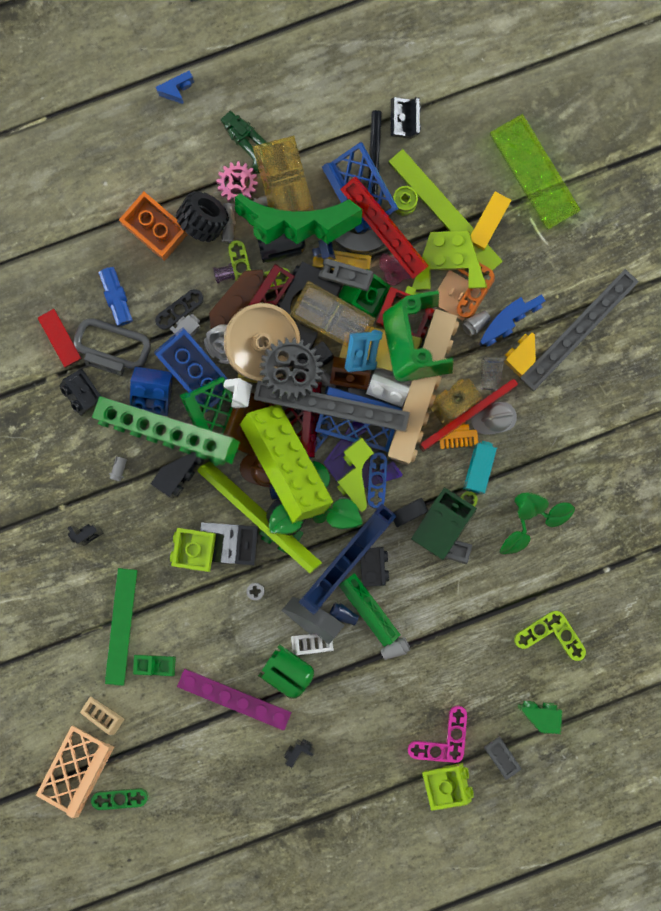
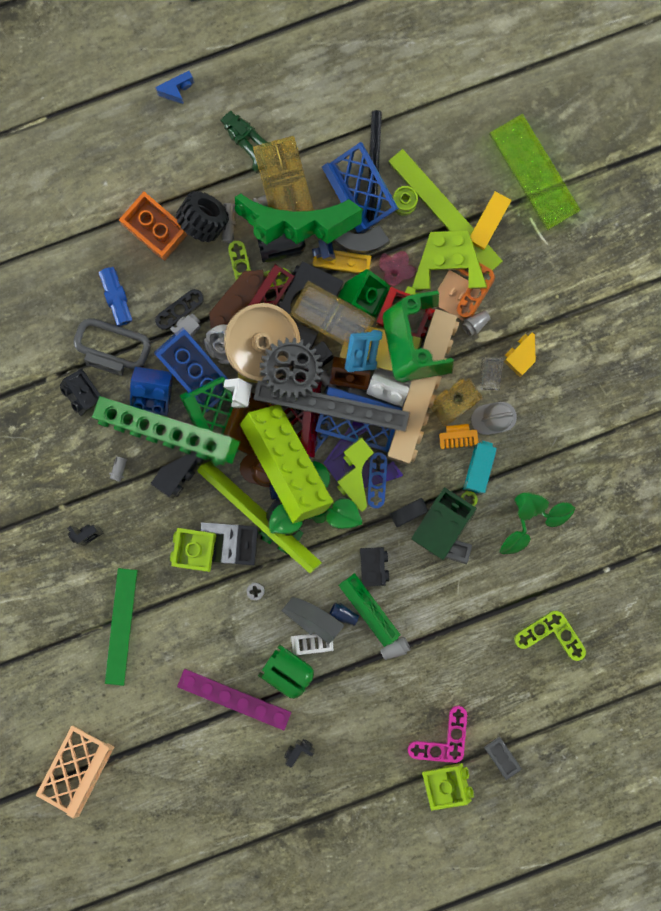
red tile [38,309,82,368] -> none
tan slope [80,697,124,735] -> none
green beam [91,788,148,810] -> none
green slope [133,655,176,676] -> none
clear purple bush [213,263,235,284] -> none
bright pink gear [217,162,258,202] -> none
dark blue arch [299,504,397,615] -> none
dark grey plate [318,259,374,292] -> none
red plate [340,176,428,279] -> none
black bracket [391,97,421,139] -> none
red tile [419,379,518,452] -> none
blue slope [479,294,545,347] -> none
green slope [518,701,562,734] -> none
dark grey plate [520,269,639,391] -> none

